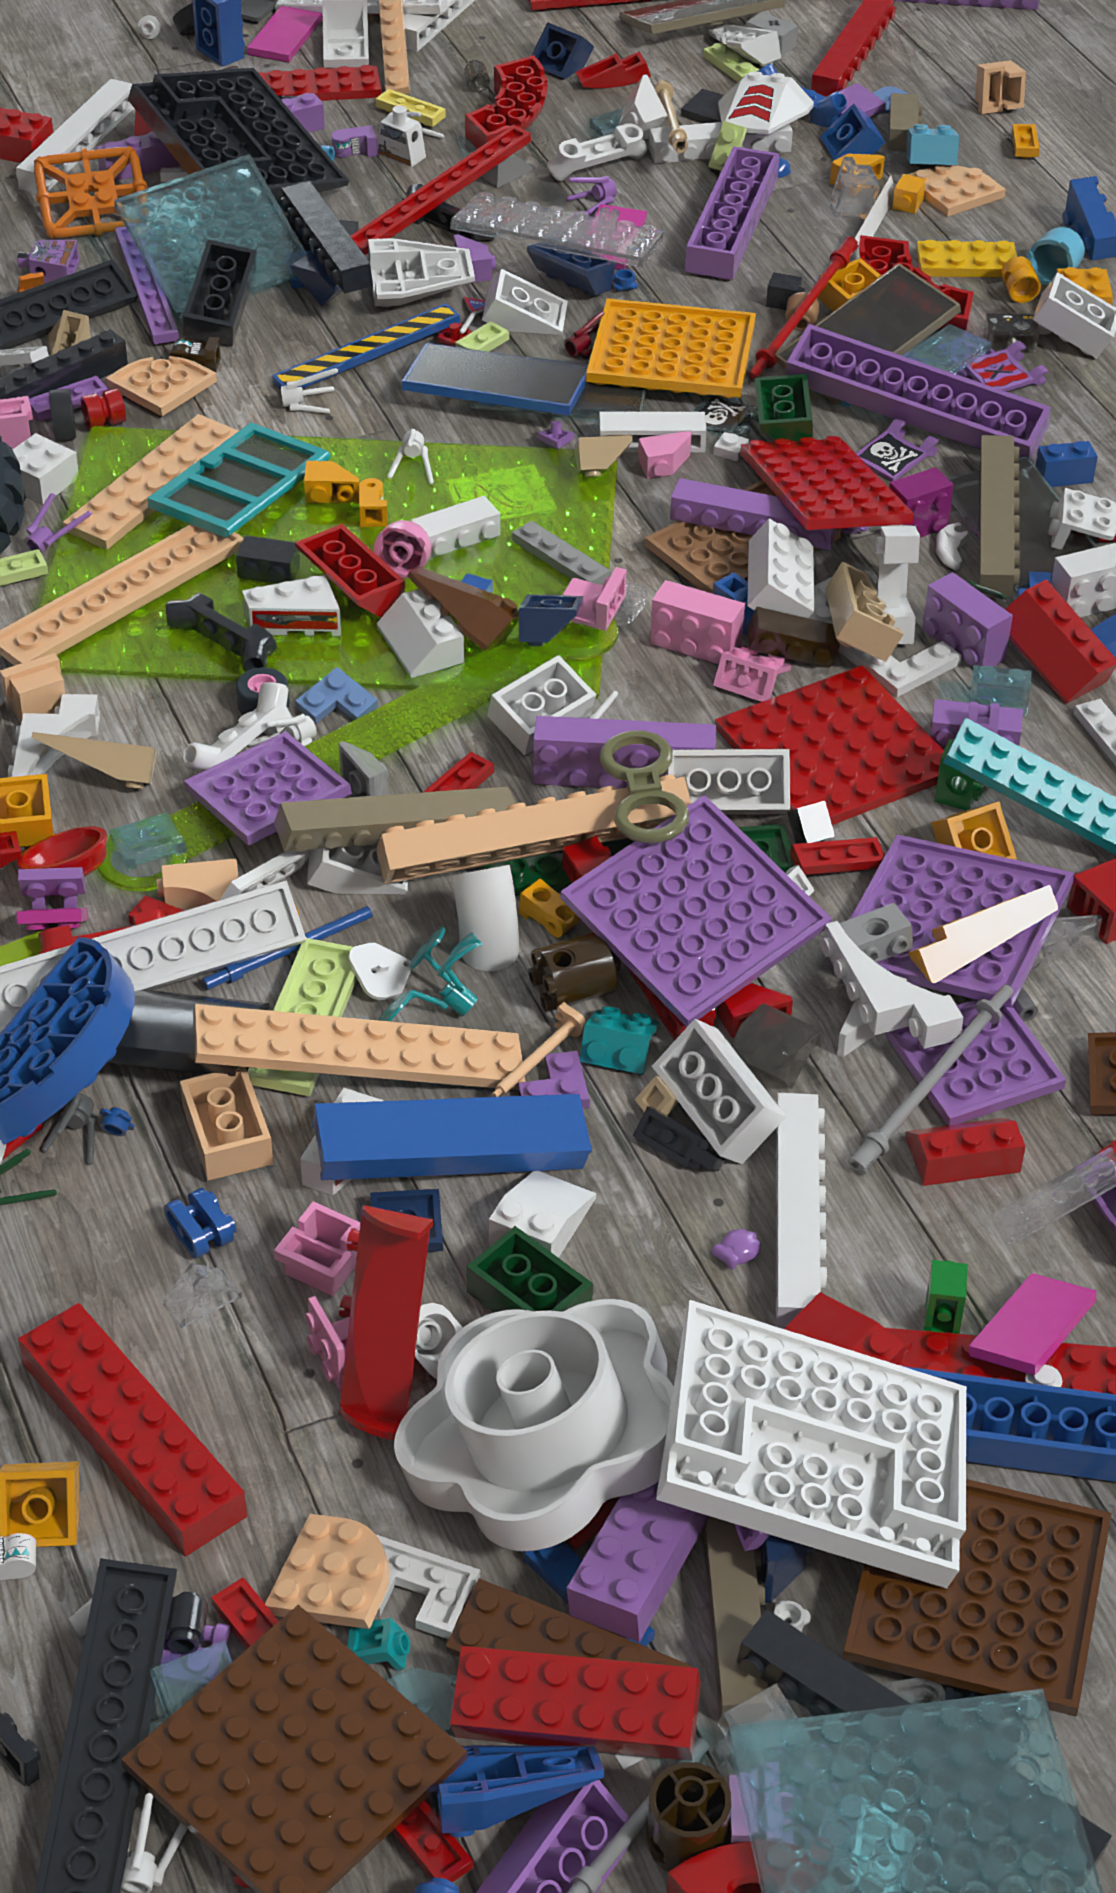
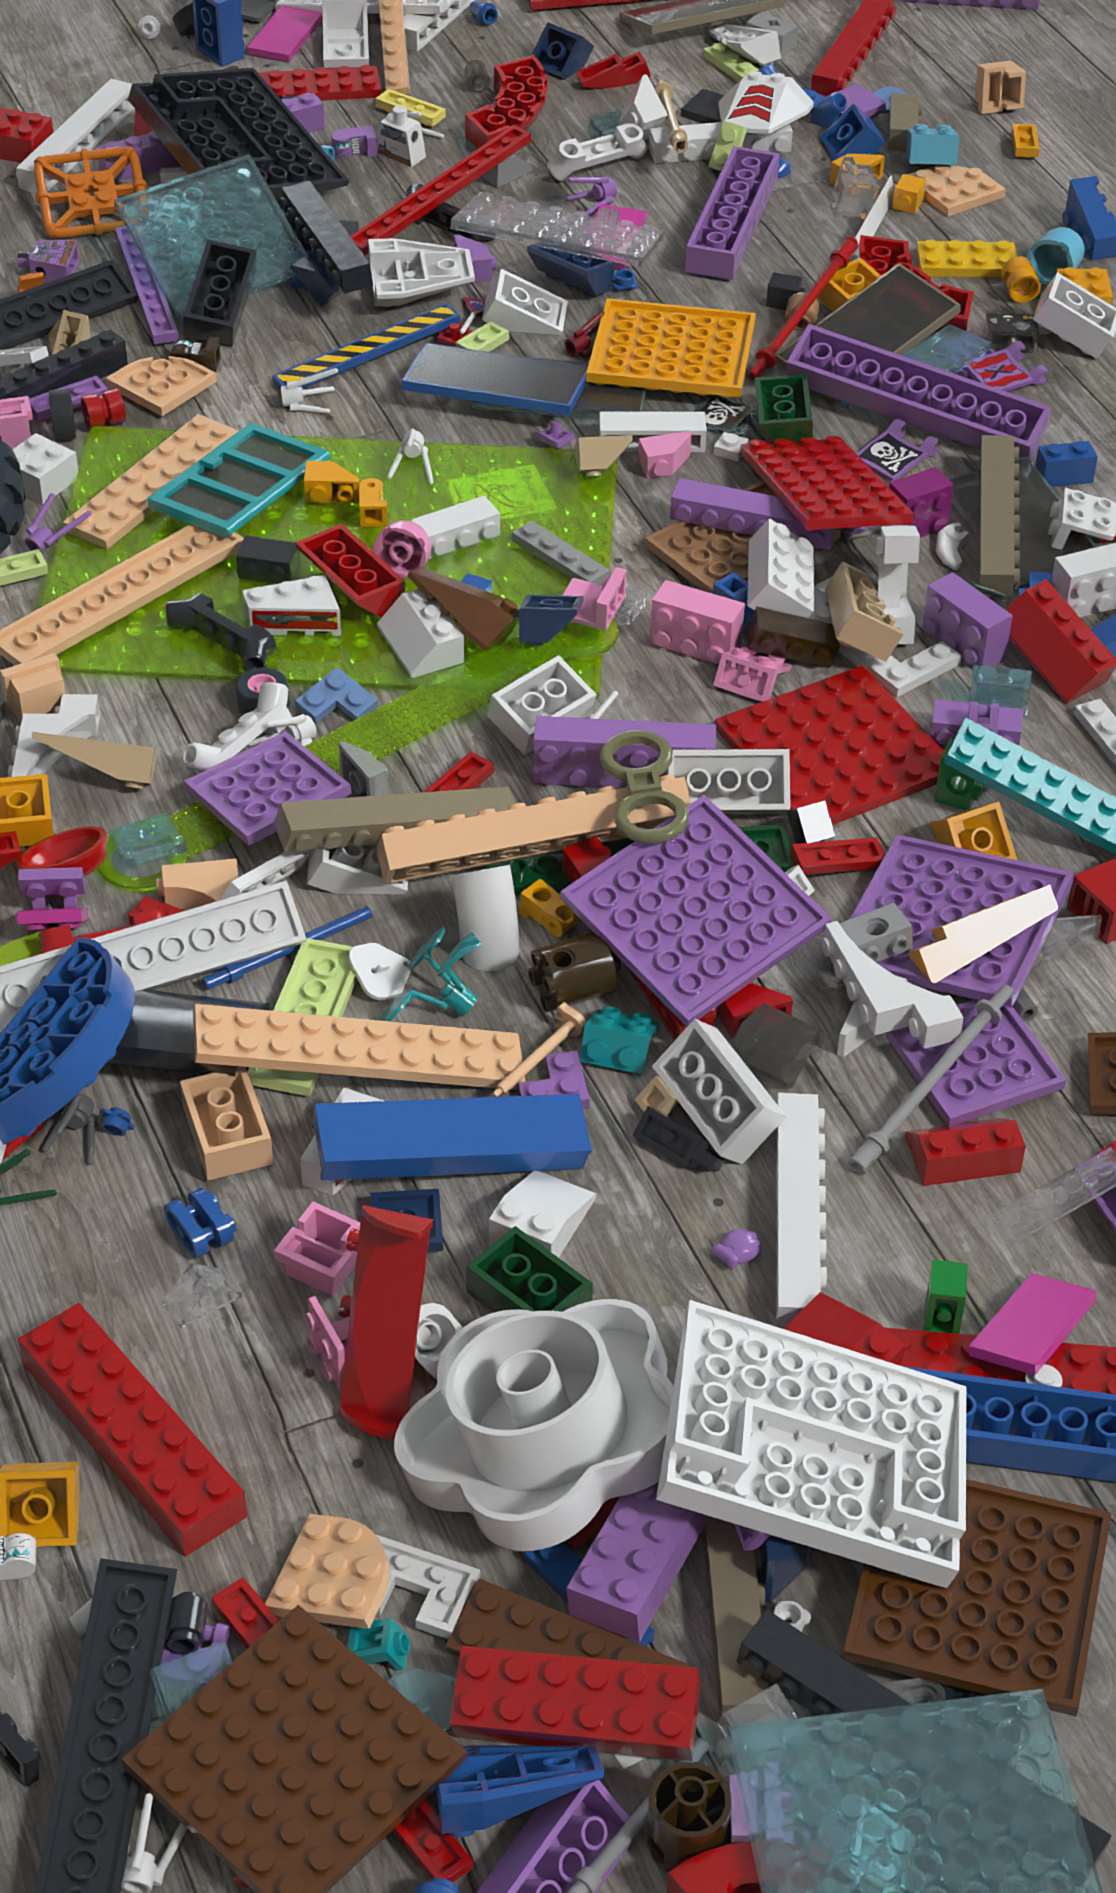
none -> blue cone [469,1,498,25]

